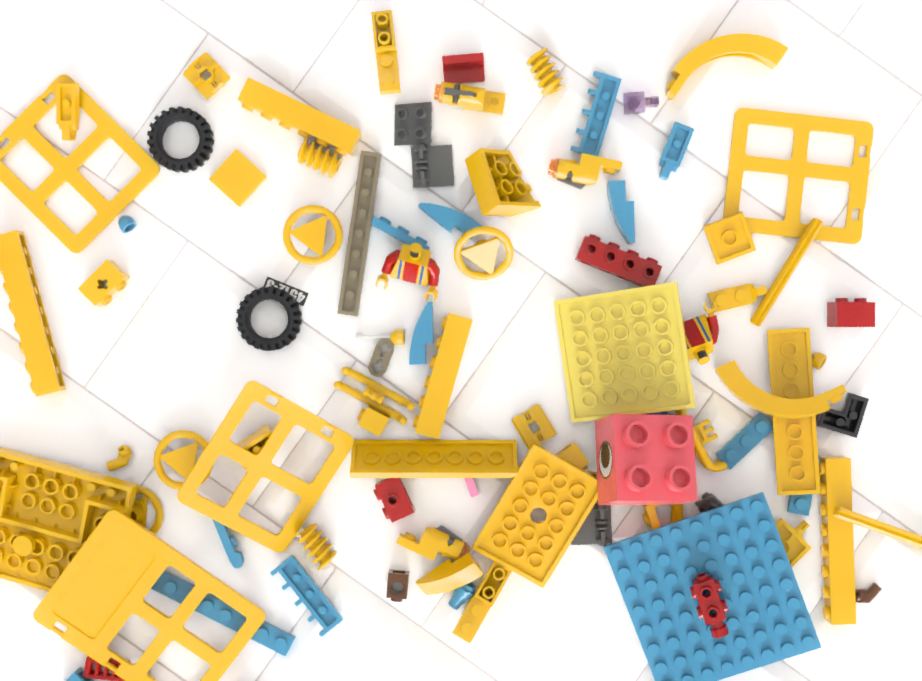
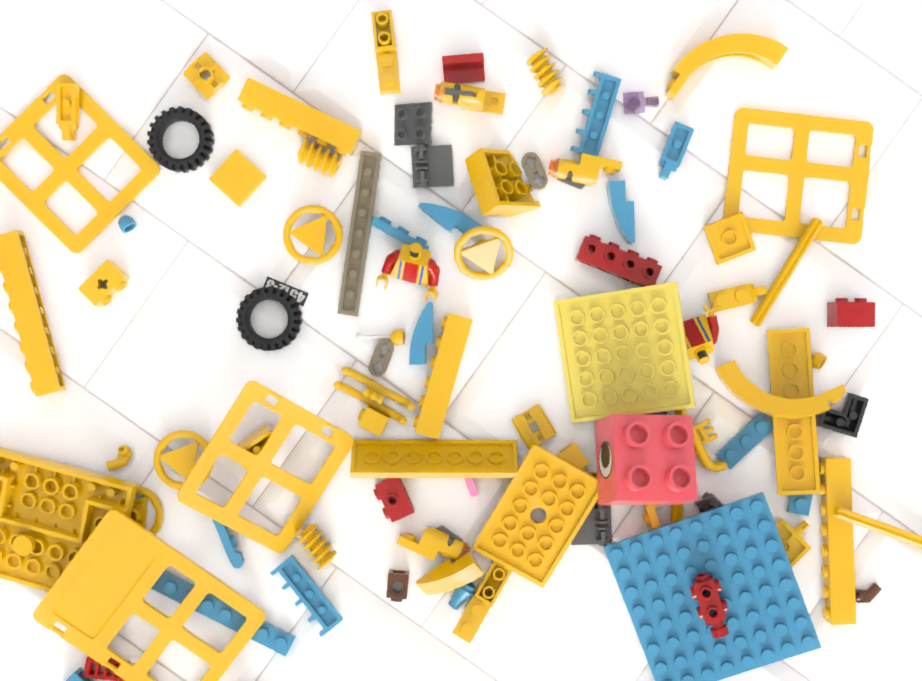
none -> dark tan beam [521,152,548,191]

